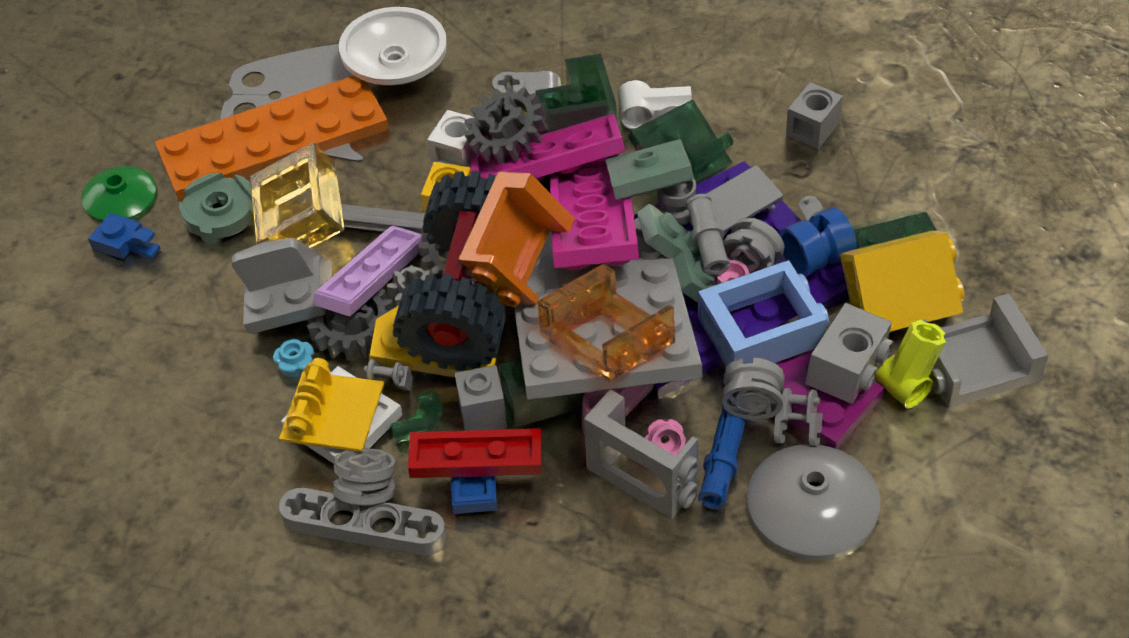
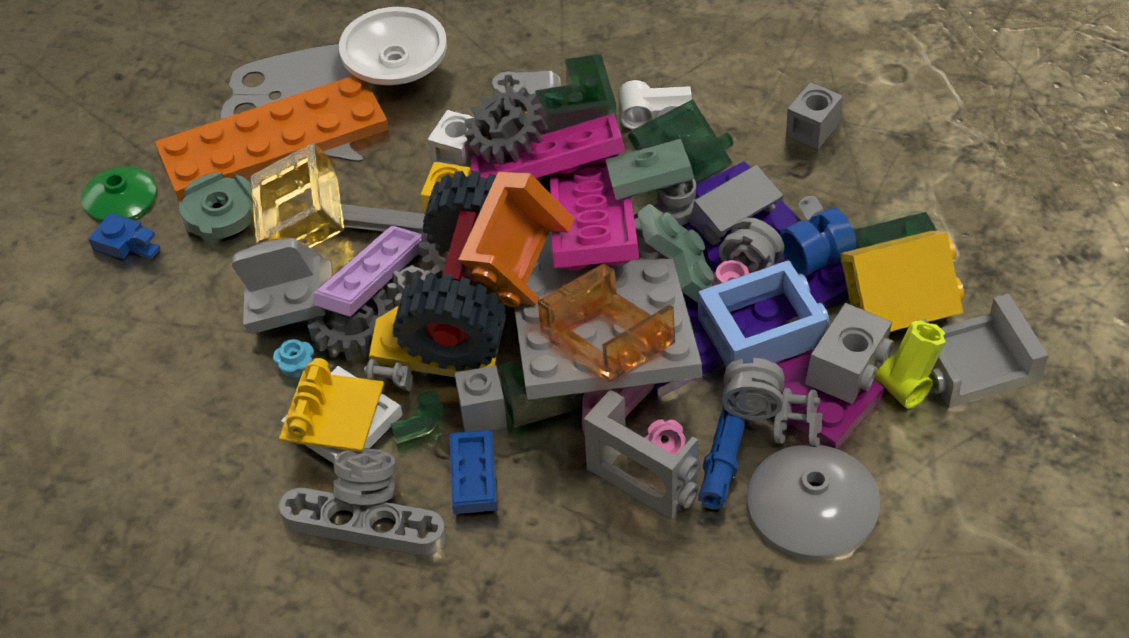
red plate [408,428,542,478] -> none
light grey pin [686,194,730,275] -> none

